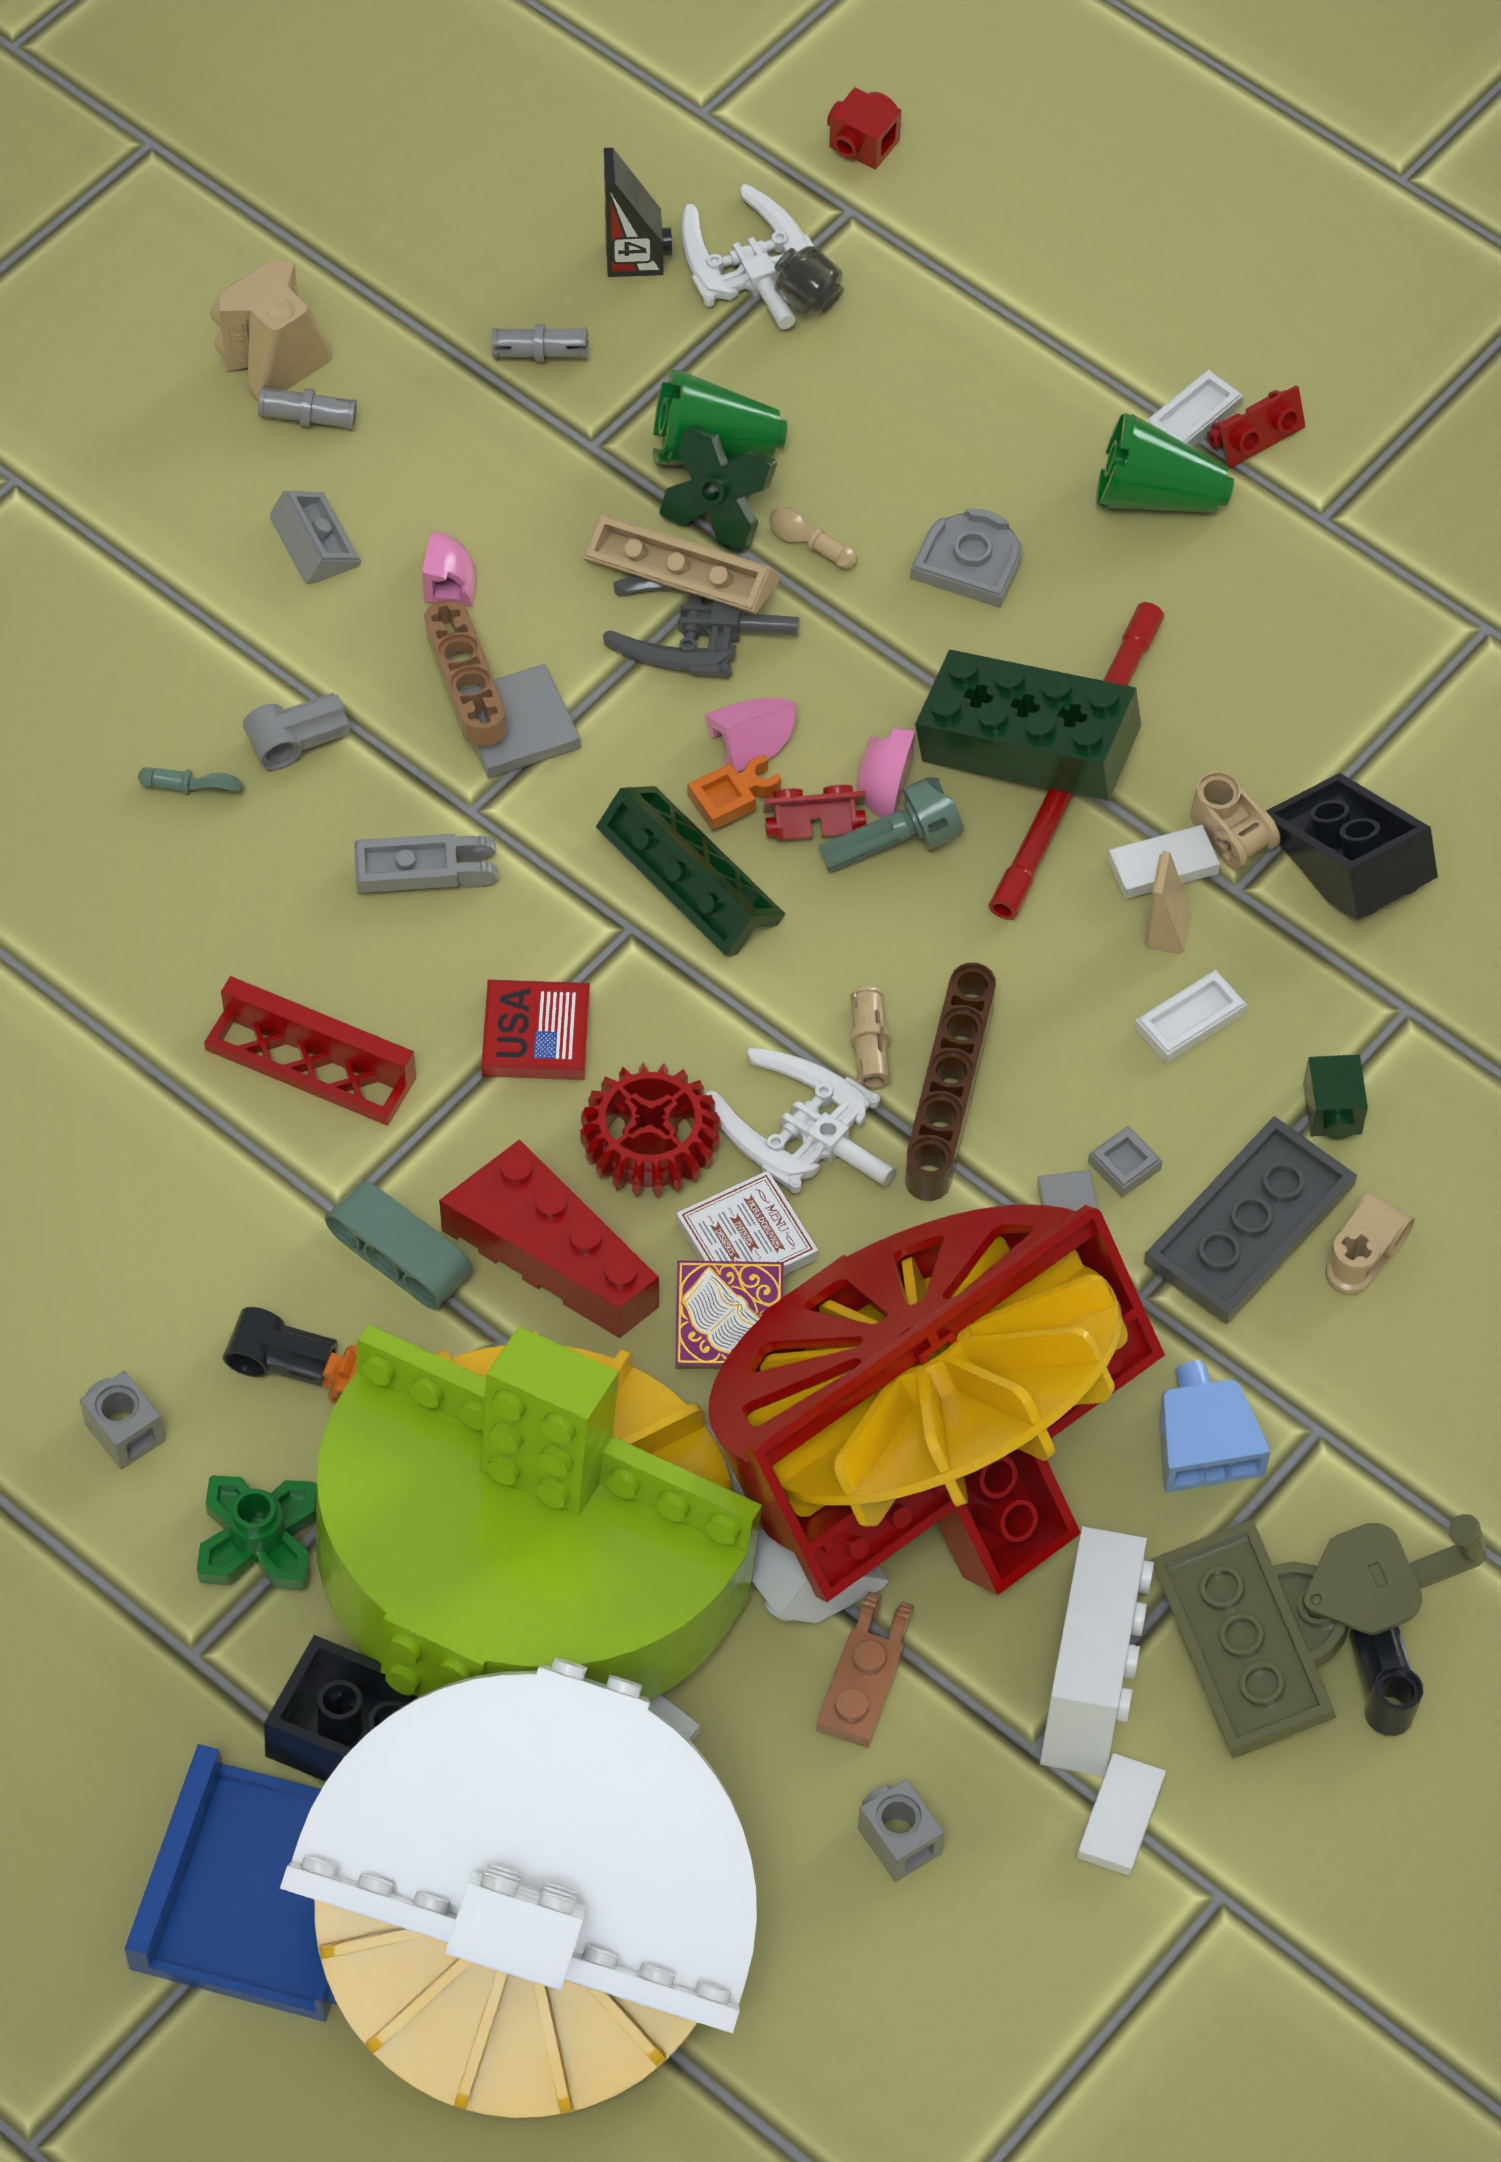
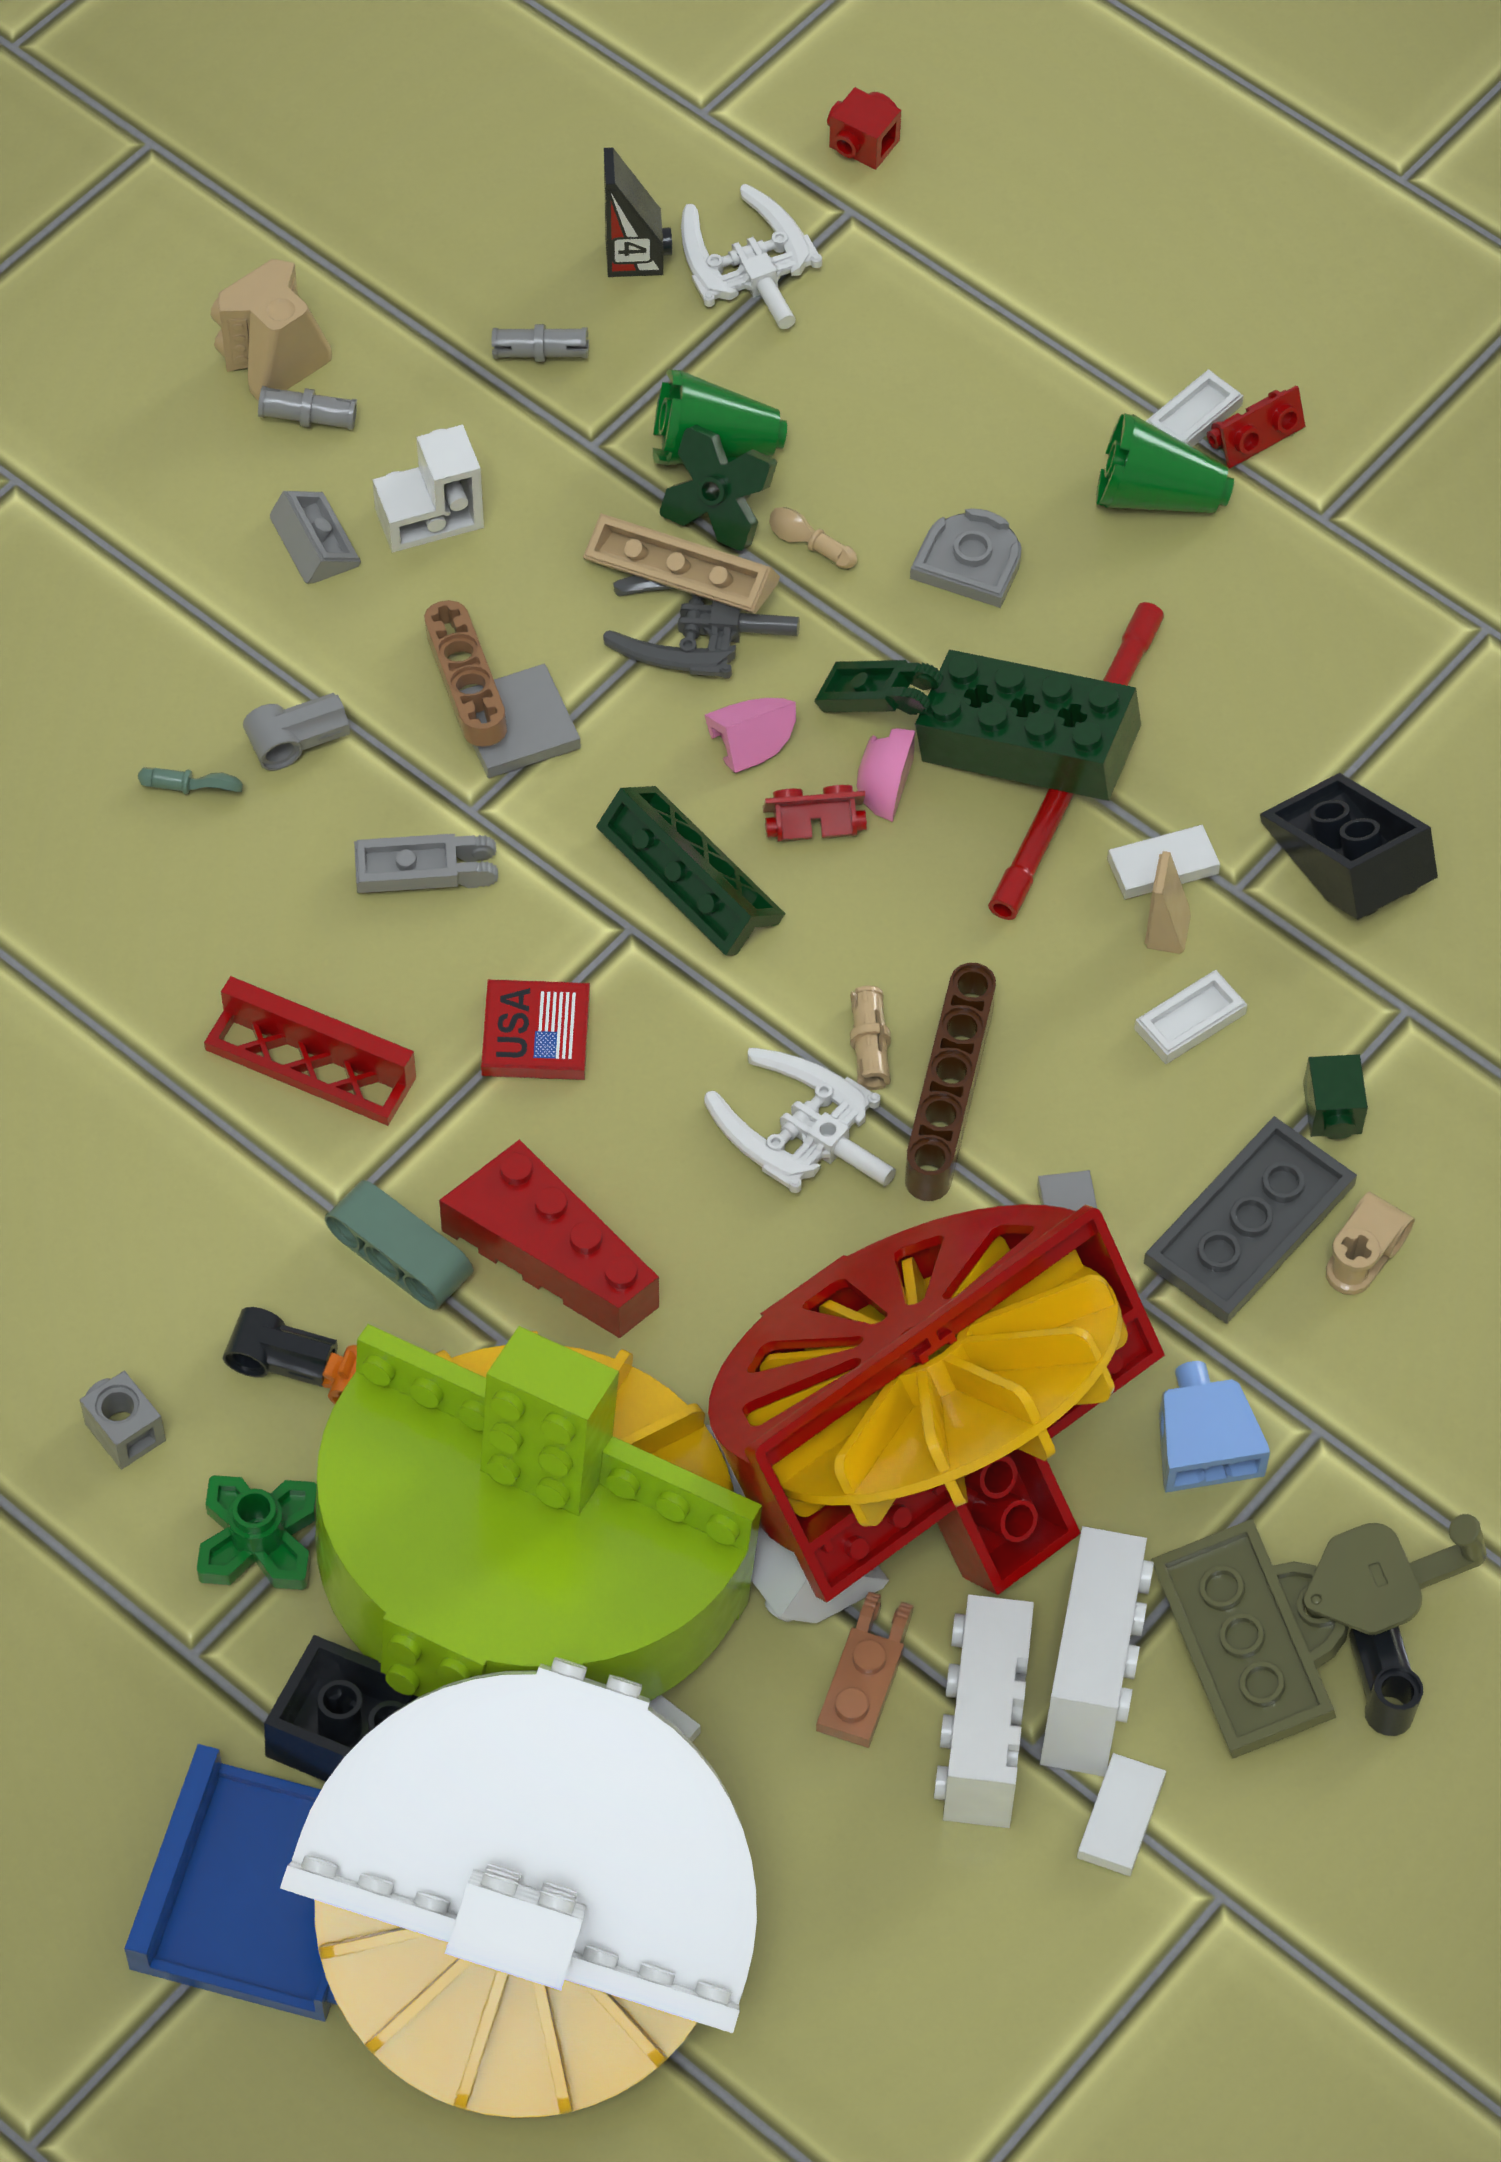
bright pink brick [422,531,477,607] -> none
red gear [580,1062,720,1198] -> none
tile [675,1260,784,1369] -> none
white tile [676,1171,819,1276] -> none
orange plate [687,755,781,831] -> none
clear smoke head [774,246,844,316] -> none
sand green piece [818,777,964,872] -> none
light grey brick [858,1779,944,1882] -> none
light grey tile [1088,1126,1162,1198] -> none
tan piece [1191,771,1280,870] -> none
none -> white brick [372,425,484,553]
none -> dark green hinge [814,660,944,715]
none -> white wedge [934,1594,1034,1828]

